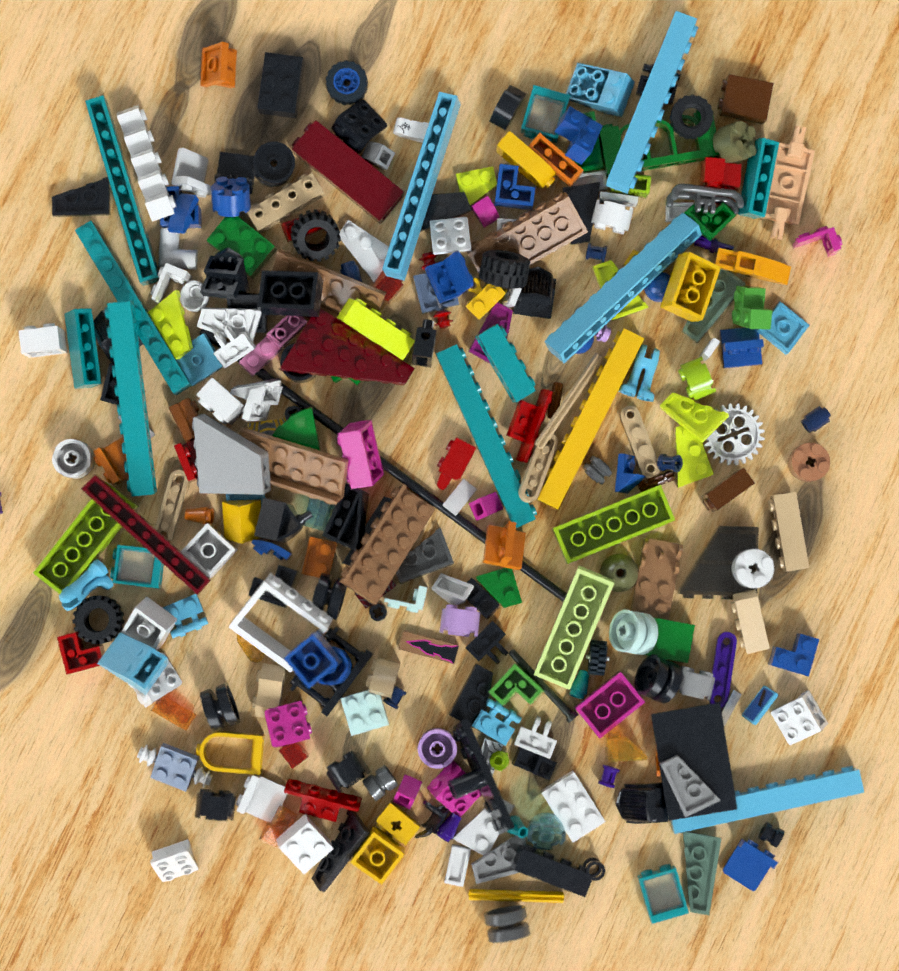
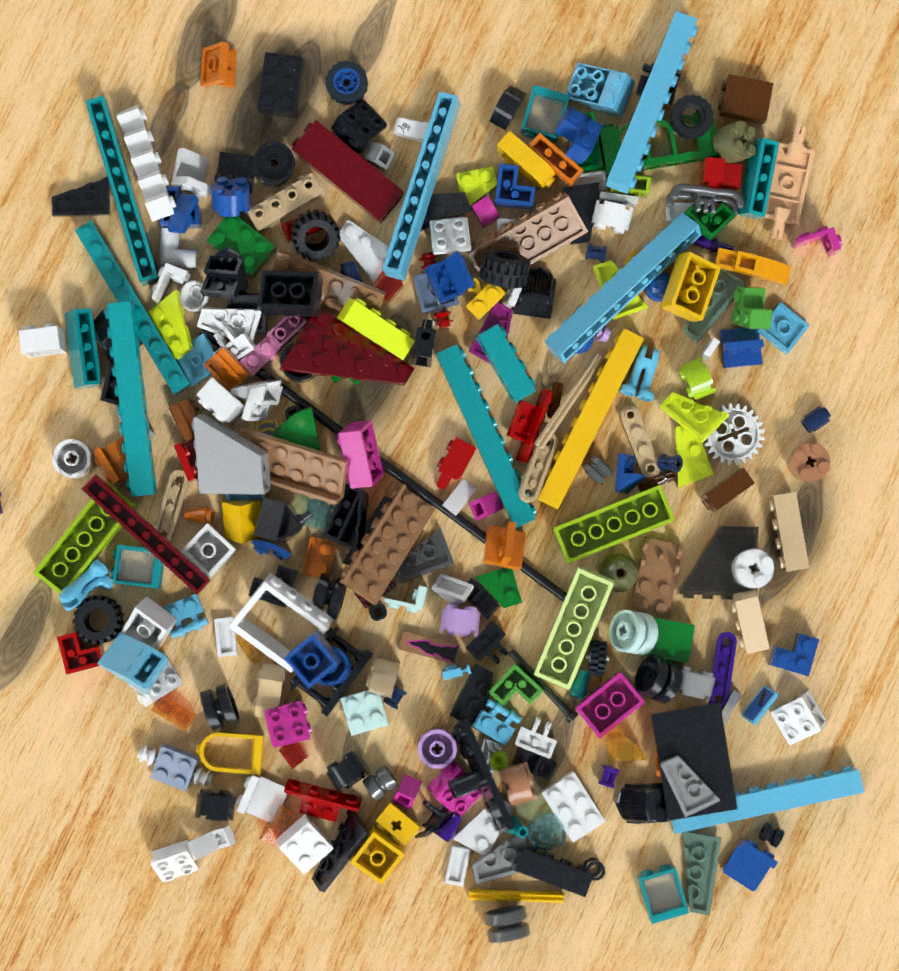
none -> white bracket [187,825,236,860]
none -> orange plate [203,346,251,393]
none -> white tile [214,617,238,657]
none -> medium azure plate [442,664,471,680]
none -> nougat brick [501,762,538,806]

